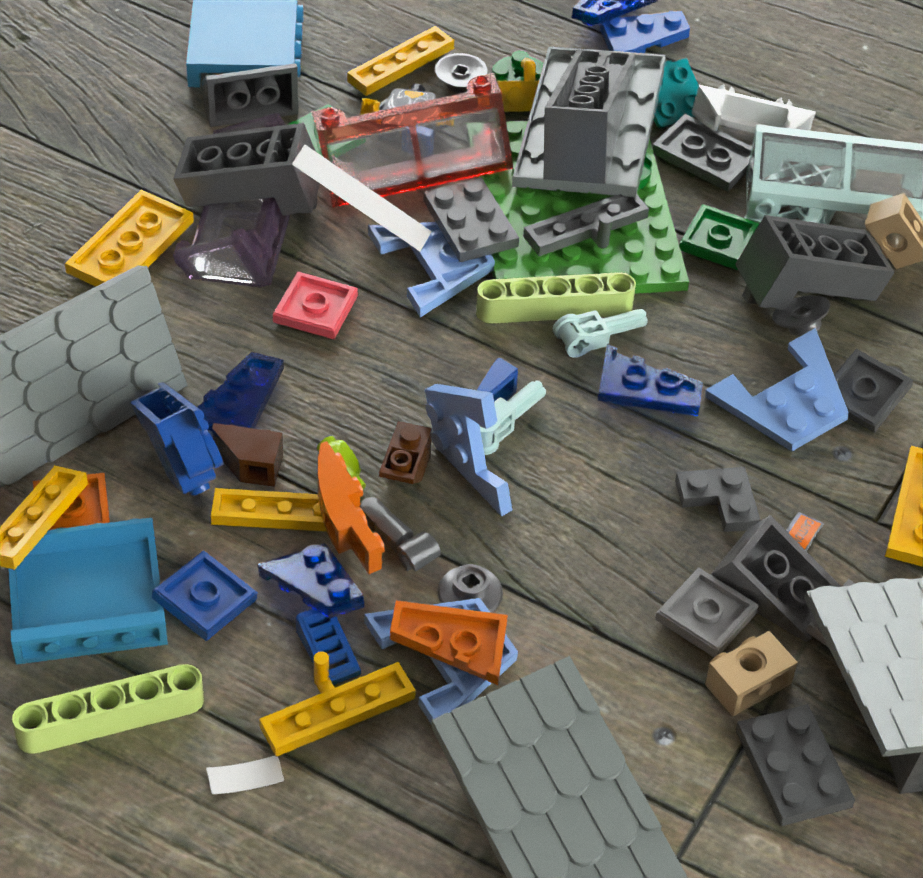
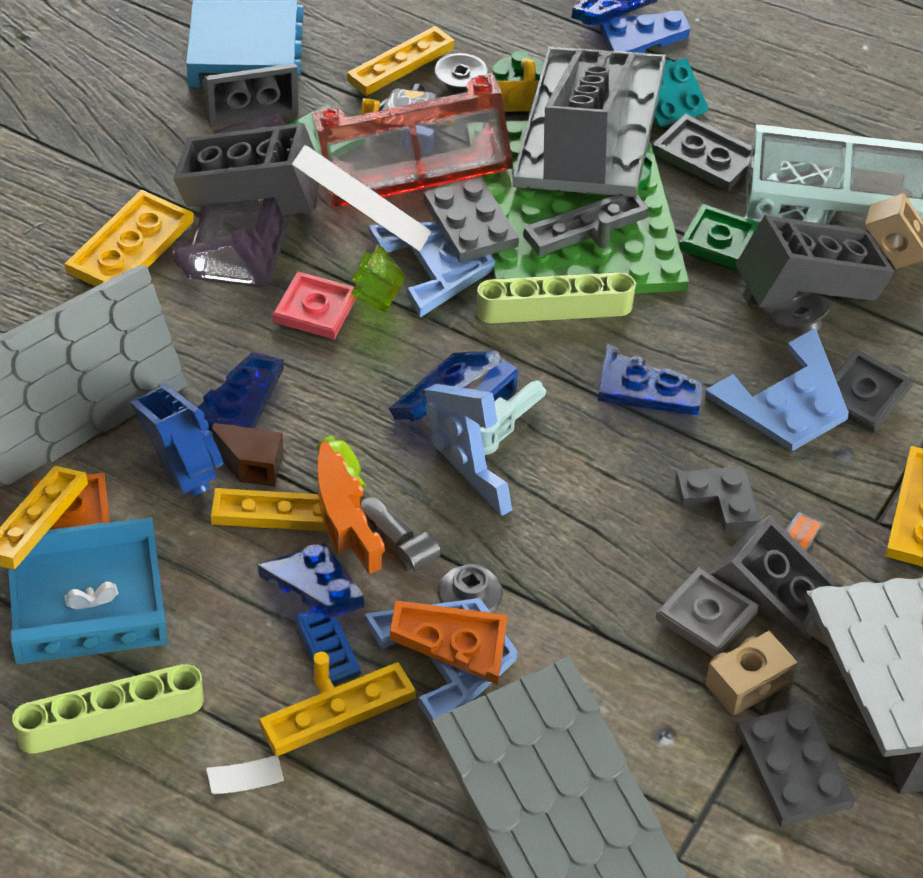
blue tile [152,550,258,641] -> none
reddish brown slope [379,421,432,484] -> none
light aqua connector [553,309,648,358] -> none
white hose [692,85,816,133] -> none
none -> white piece [64,581,118,610]
none -> clear neon green slope [351,244,406,313]
none -> clear blue wing [388,350,502,421]

